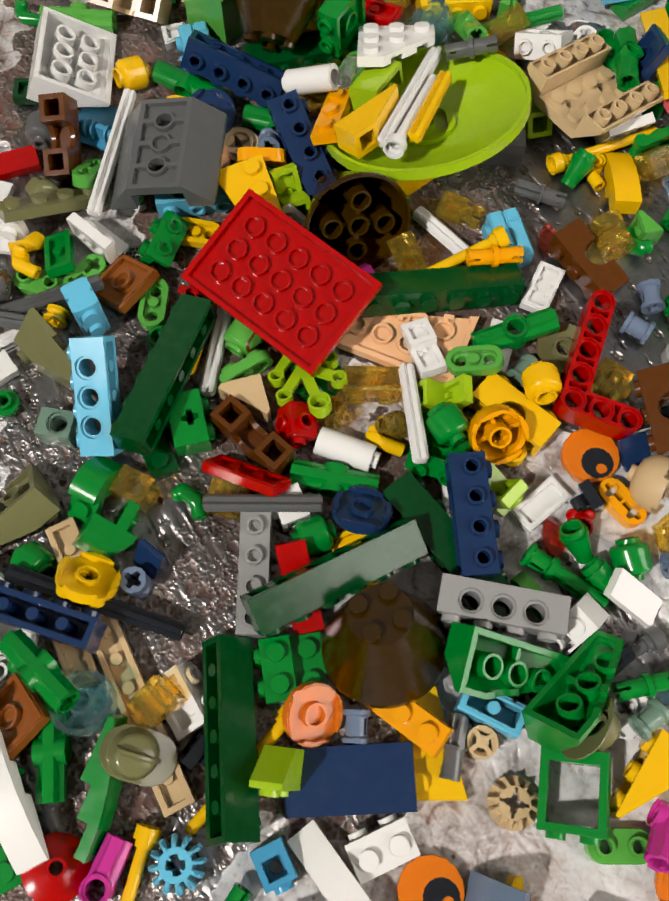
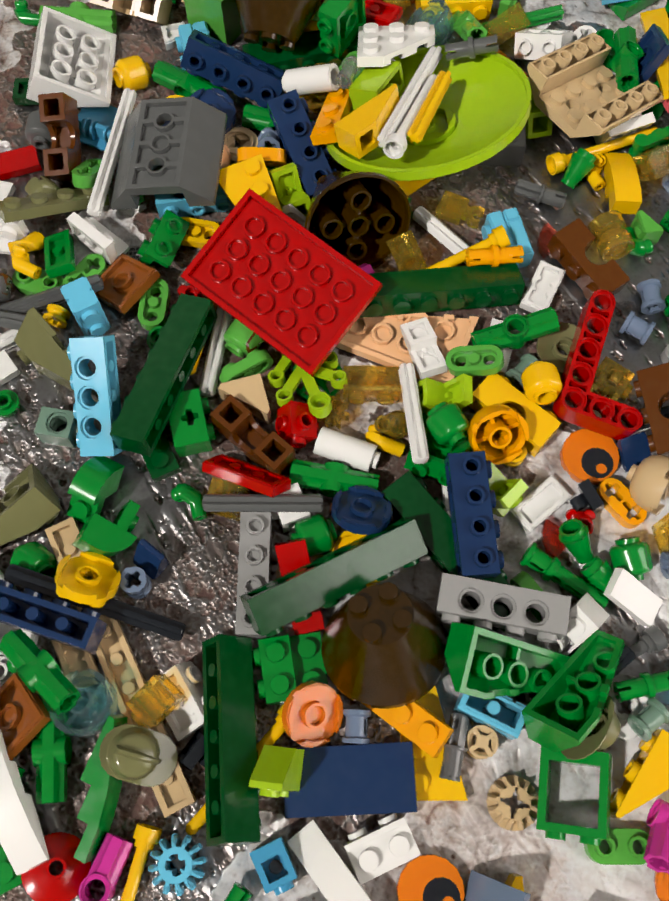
clear yellow brick [109,464,160,513] -> none

